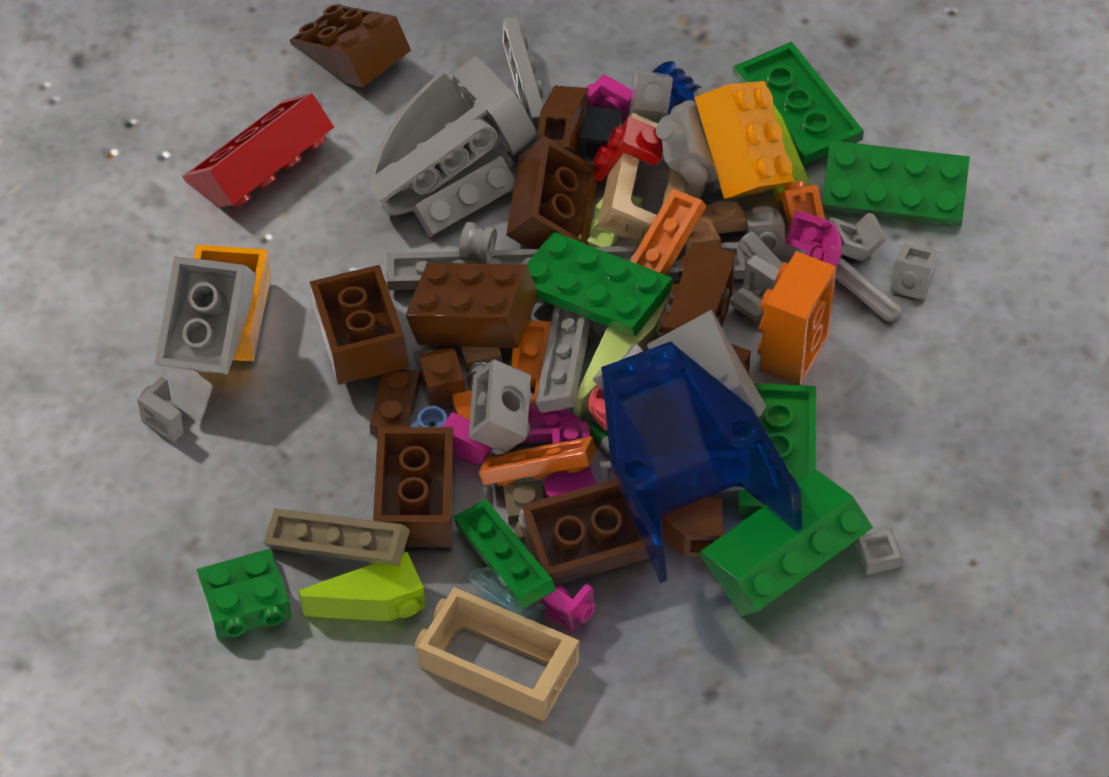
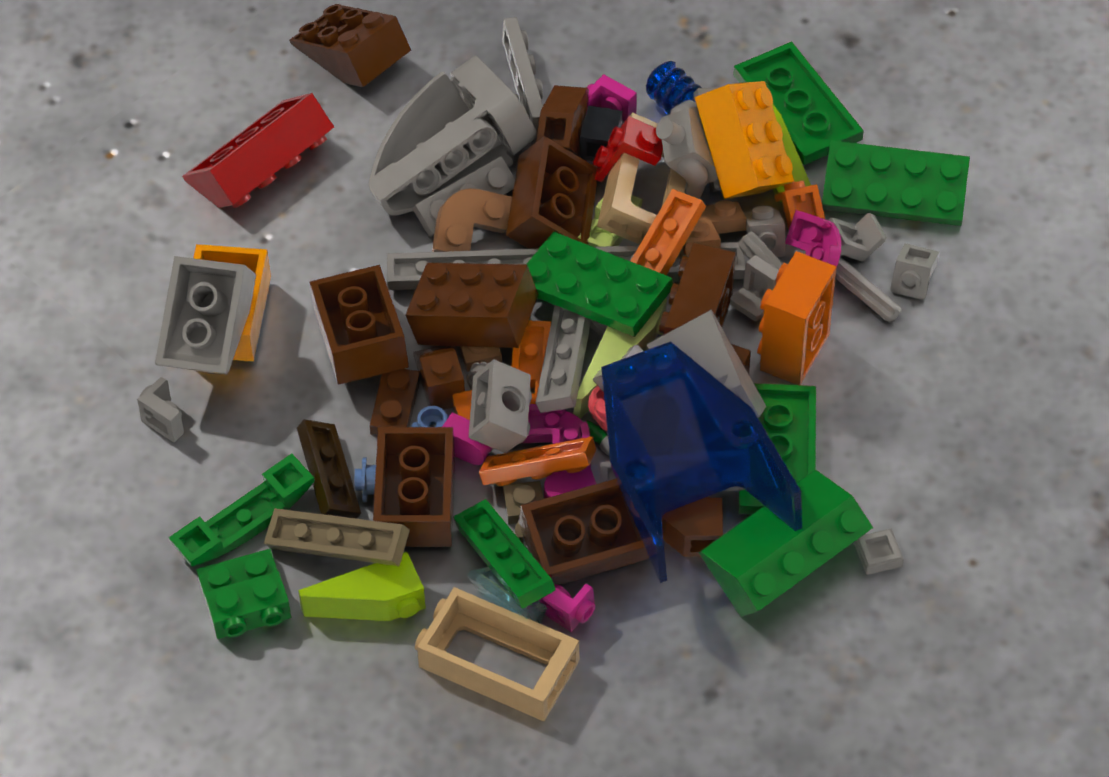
light grey wheel [459,222,497,263] -> none
light grey slope [629,70,673,123] -> none
none -> green slope [168,453,315,566]
none -> dark brown plate [296,419,361,519]
none -> medium blue plate [354,457,376,502]
none -> medium nougat plate [432,188,512,252]

